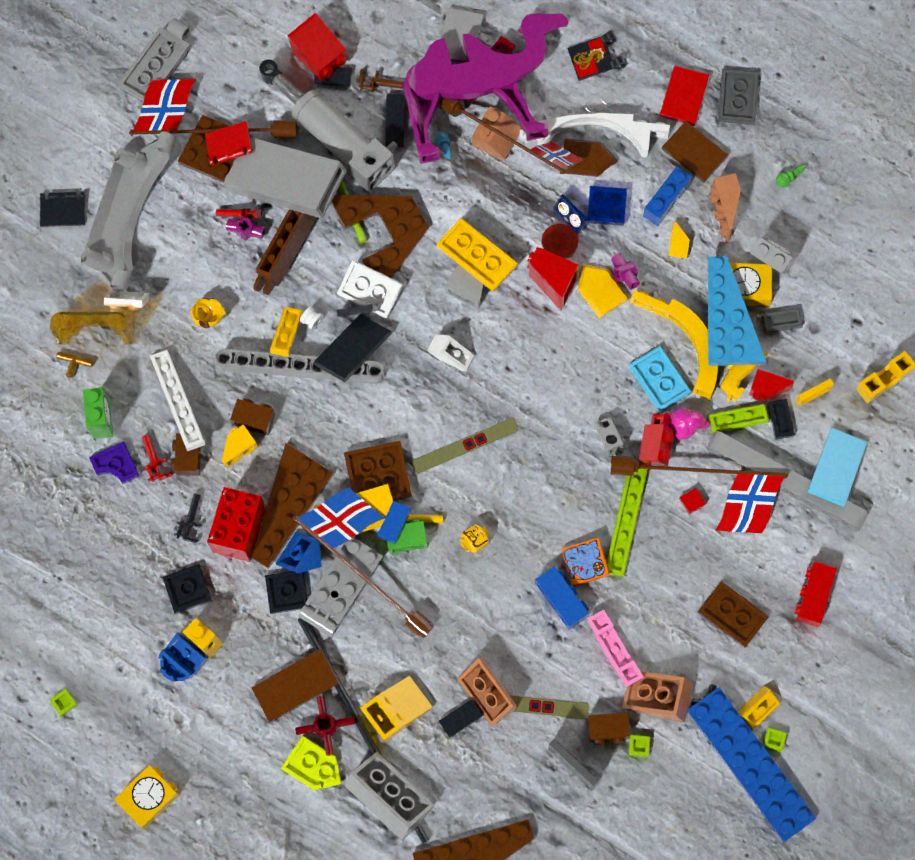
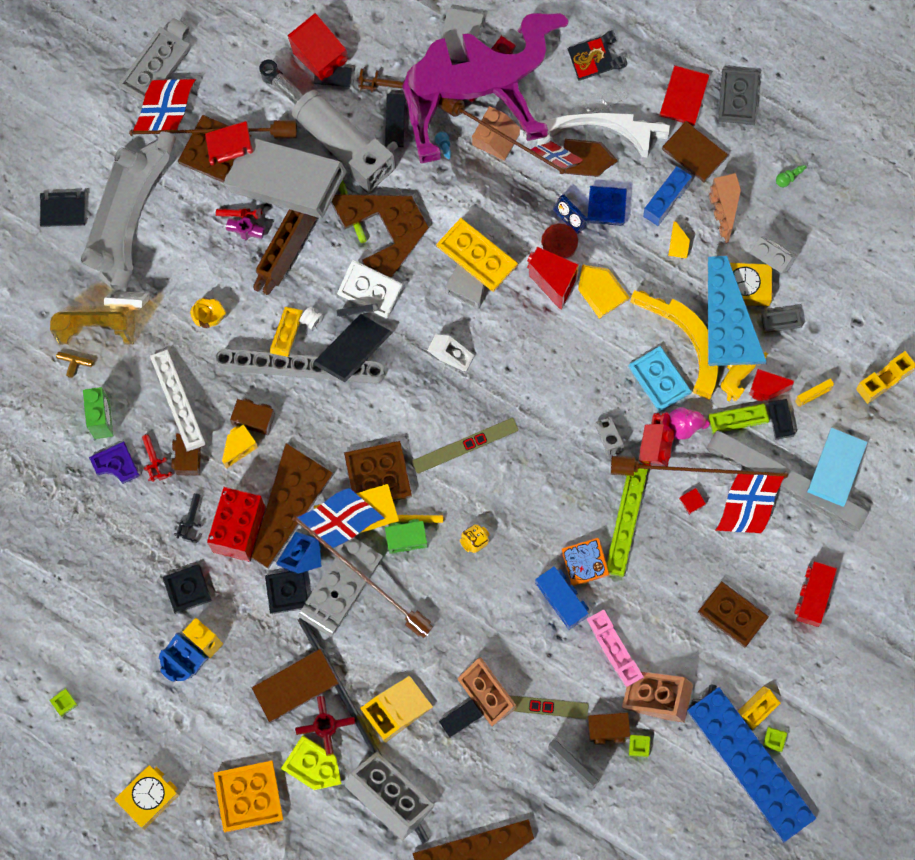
blue tile [377,501,411,544] -> none
magenta axle [611,253,640,290] -> none
none -> light orange plate [214,761,284,833]

